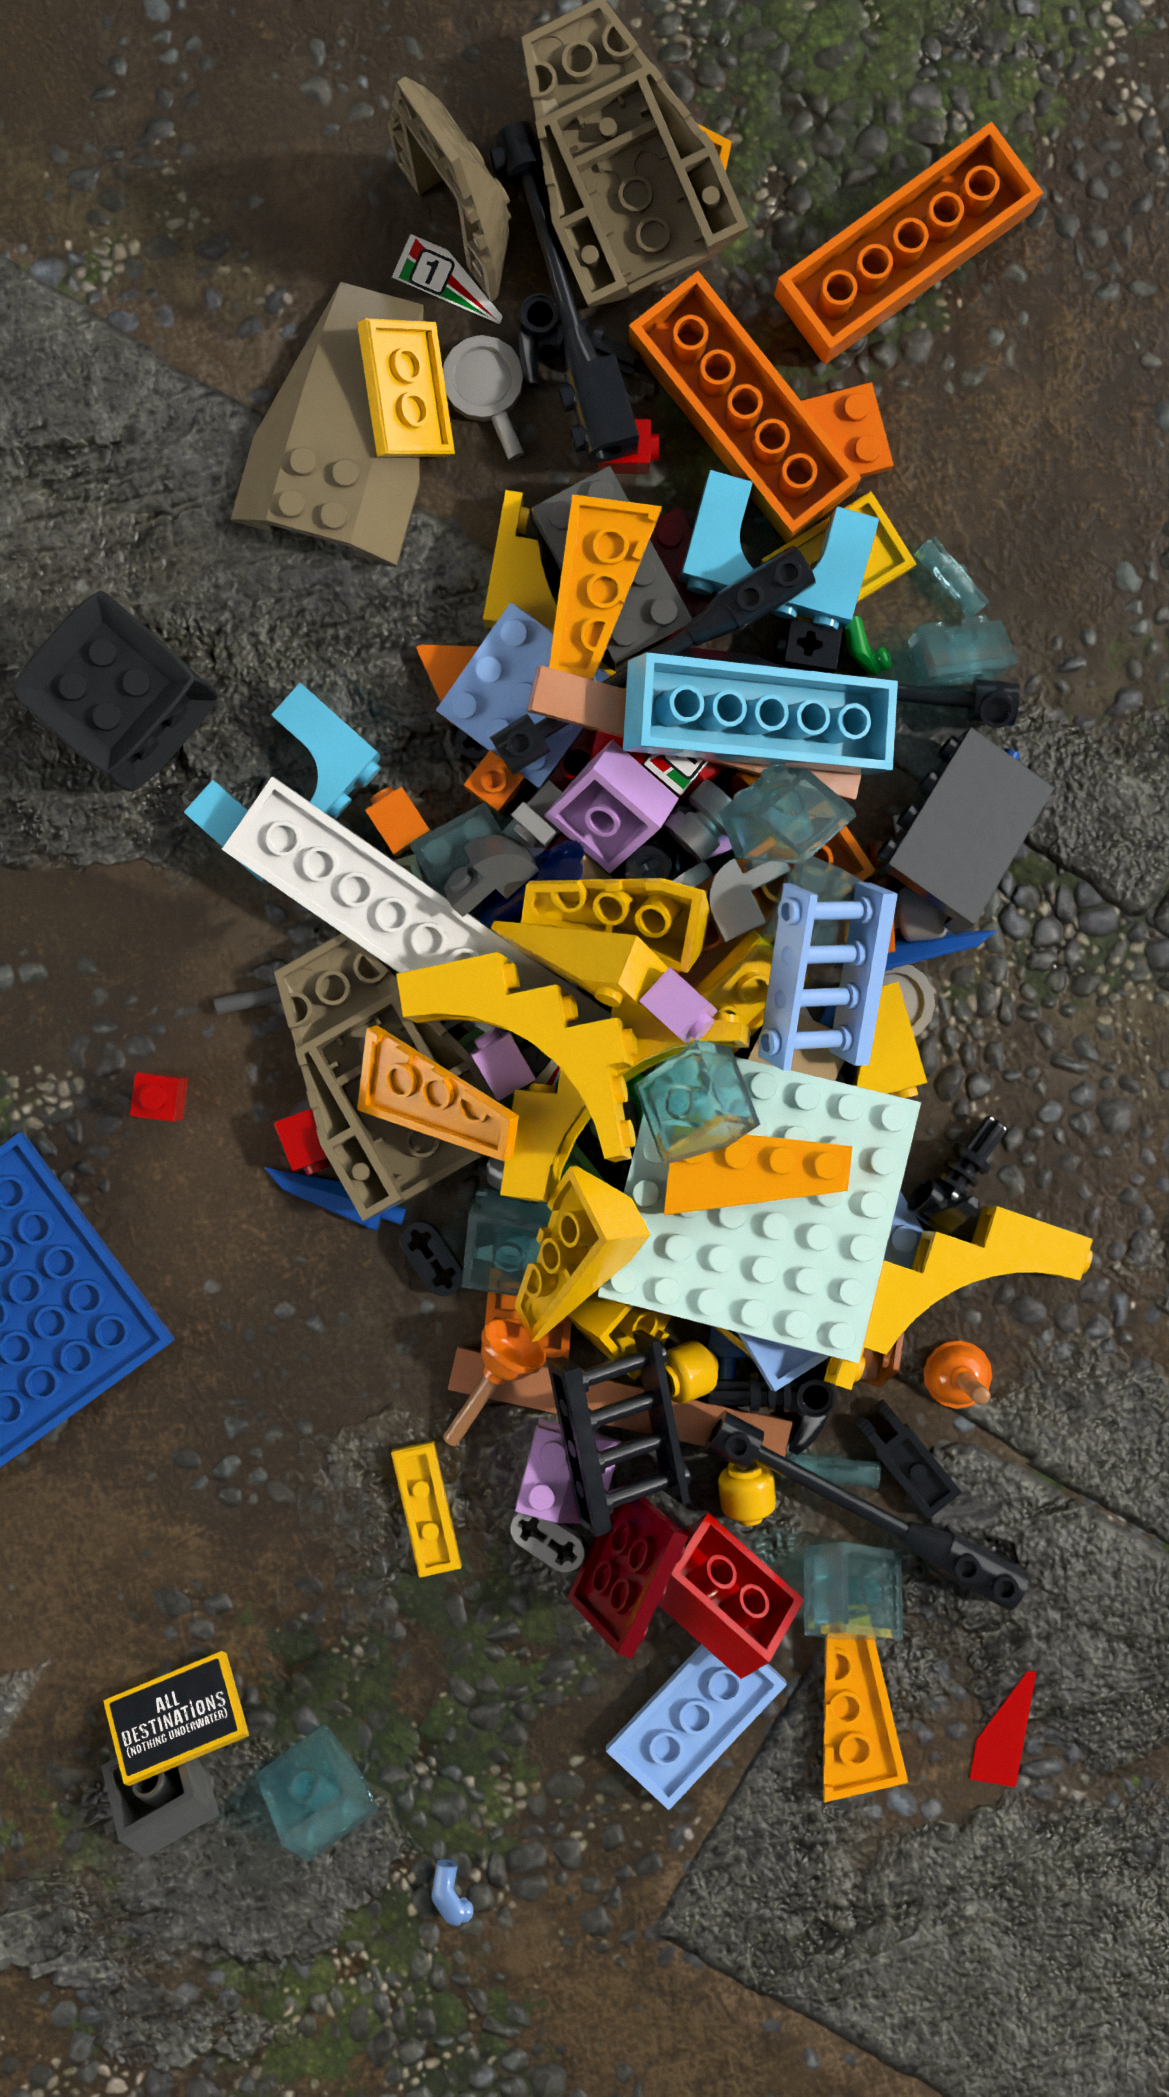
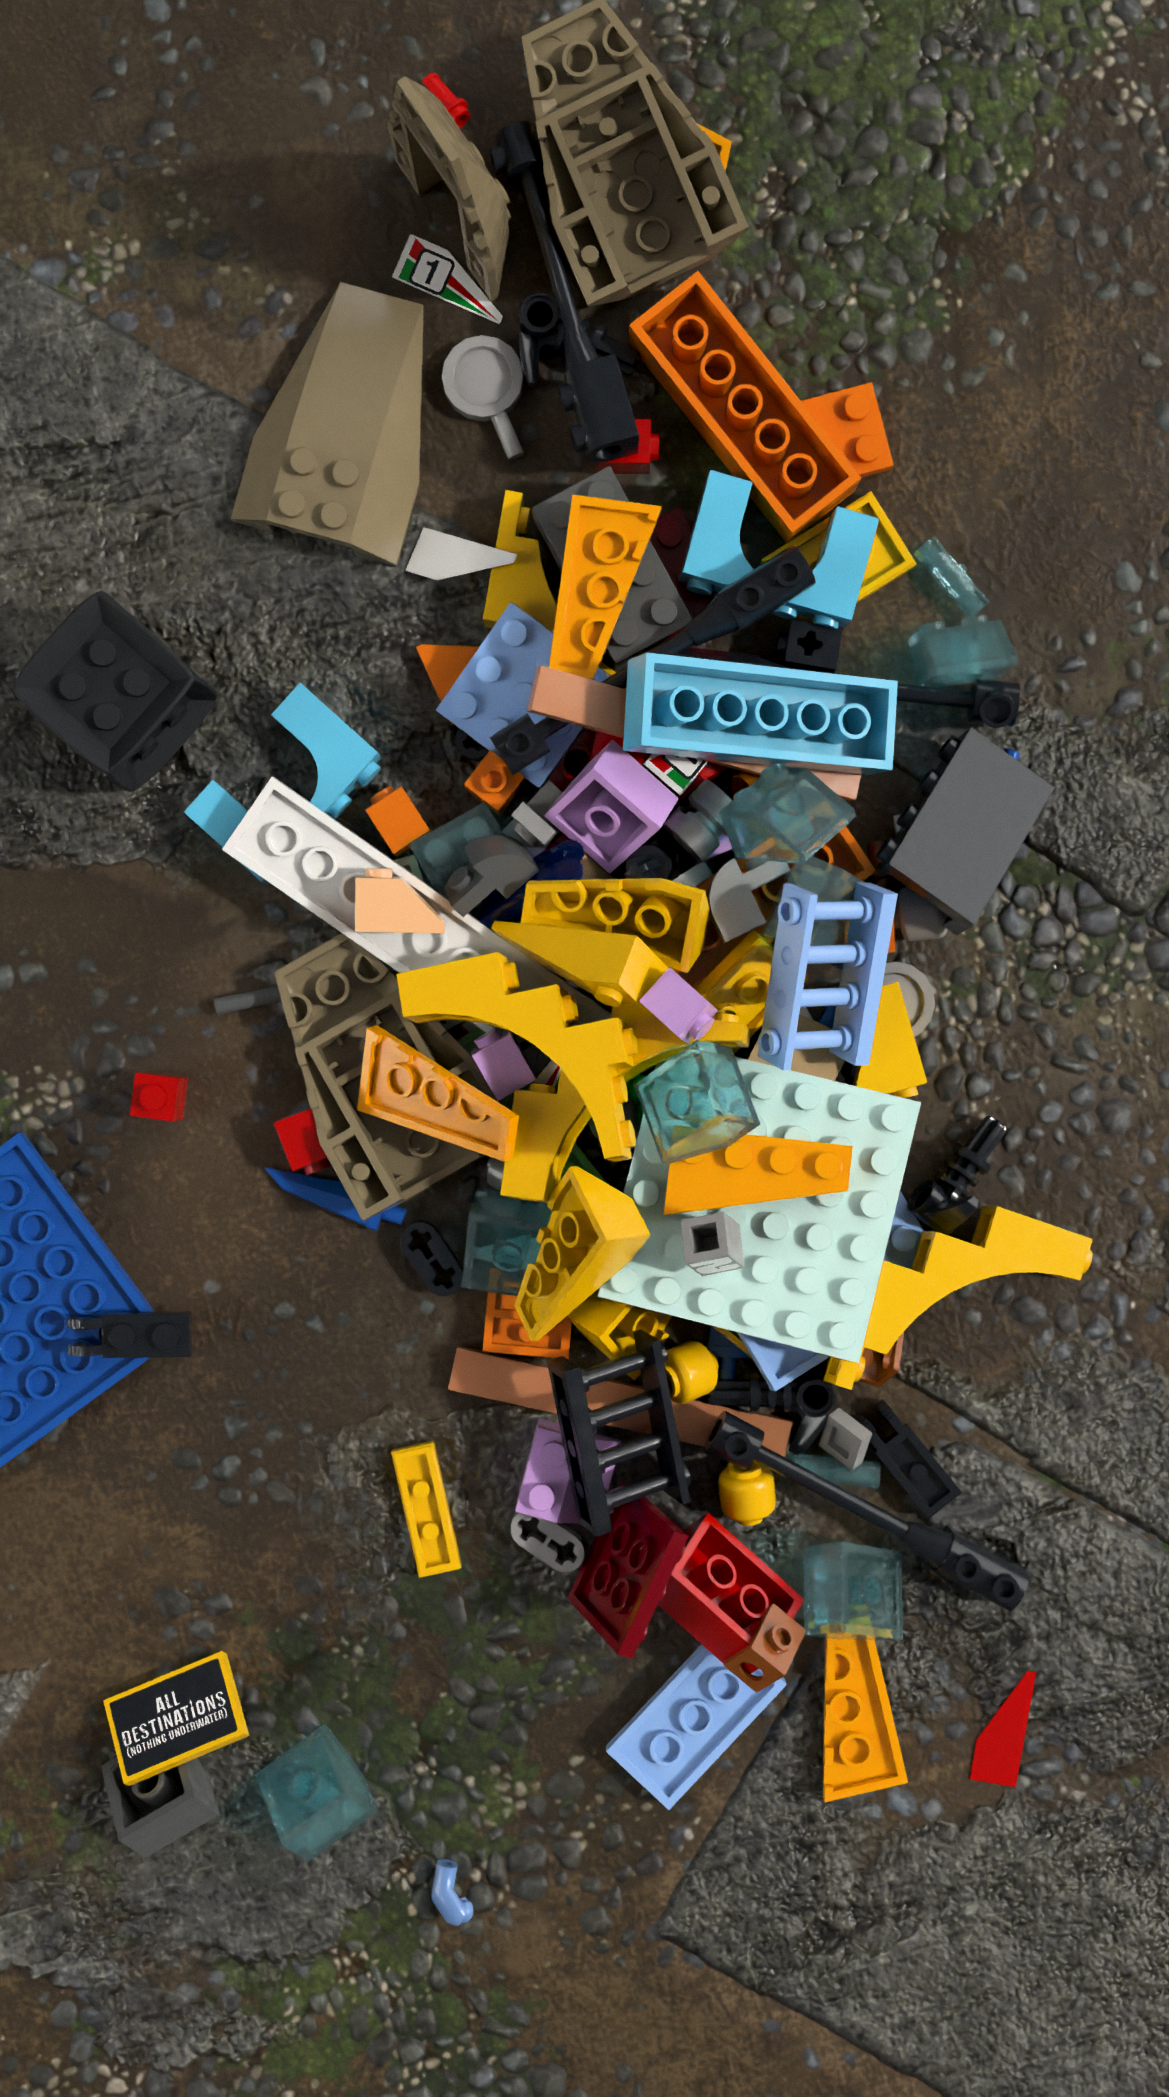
yellow tile [357,318,455,457] -> none
orange piece [443,1319,546,1446] -> none
orange brick [774,121,1044,365] -> none
green arm [843,616,892,676] -> none
blue bar [885,930,998,971] -> none
orange piece [923,1340,992,1409] -> none
none -> black hinge [68,1311,192,1358]
none -> light nougat slope [355,868,445,934]
none -> white sticker [405,527,517,580]
none -> red pin [421,72,470,129]
none -> light grey brick [680,1211,745,1276]
none -> dark orange bracket [724,1604,806,1692]
none -> light grey plate [819,1408,872,1471]

